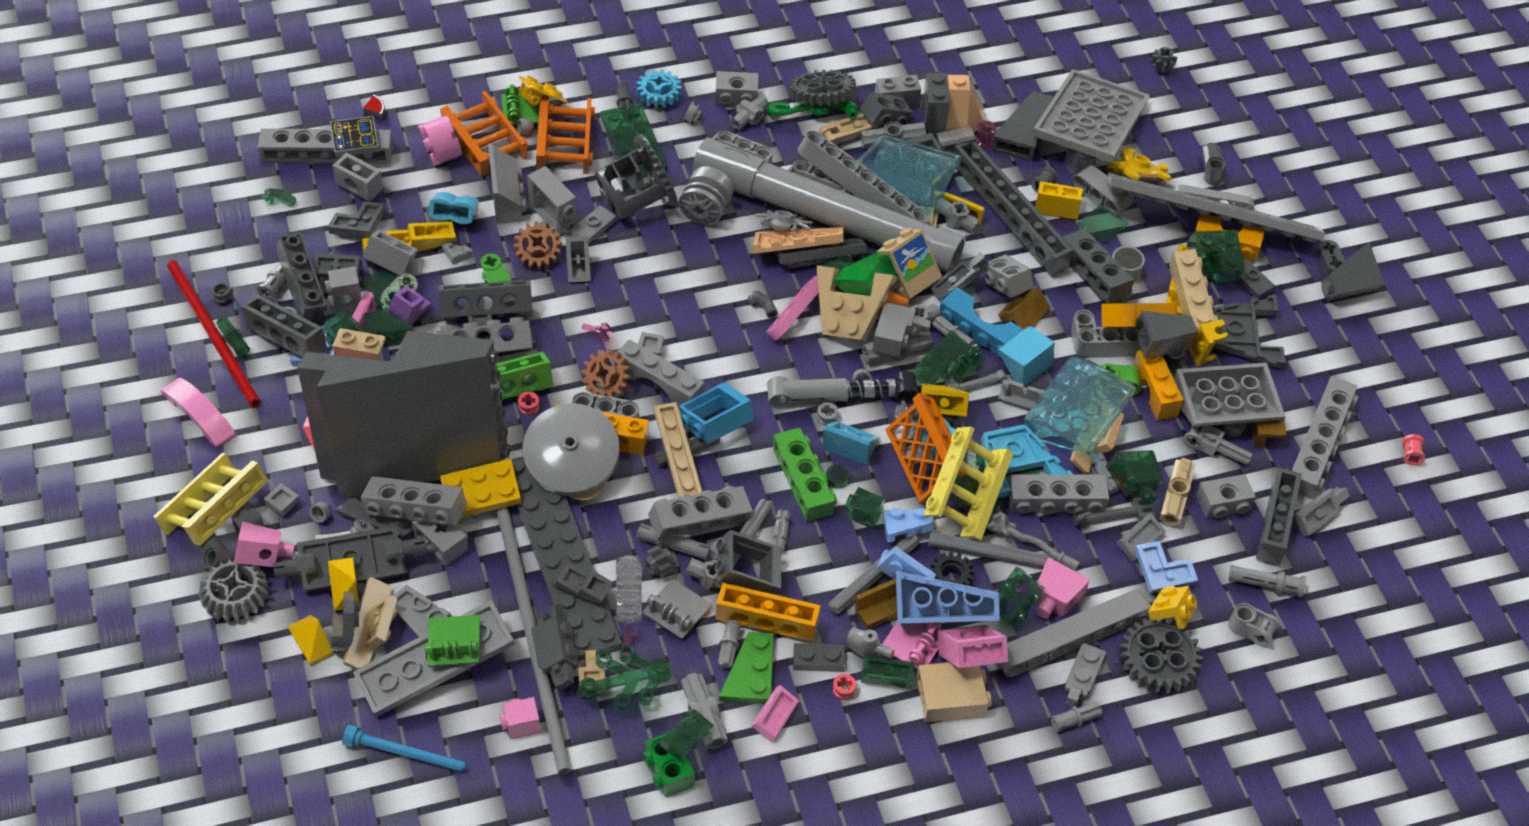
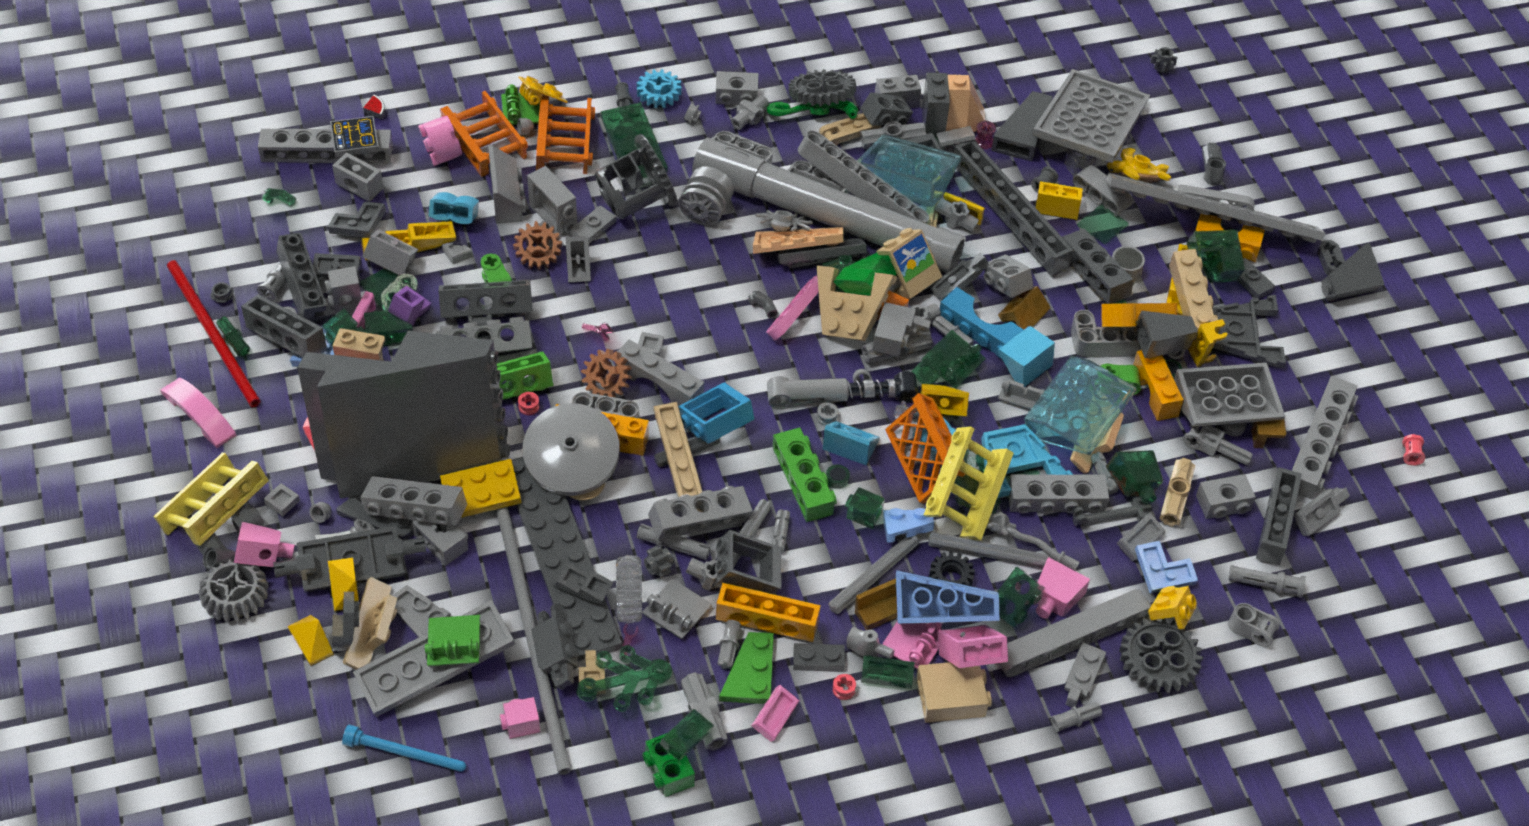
light blue bracket [877,547,935,579] -> none
light grey piece [944,370,1007,390] -> none

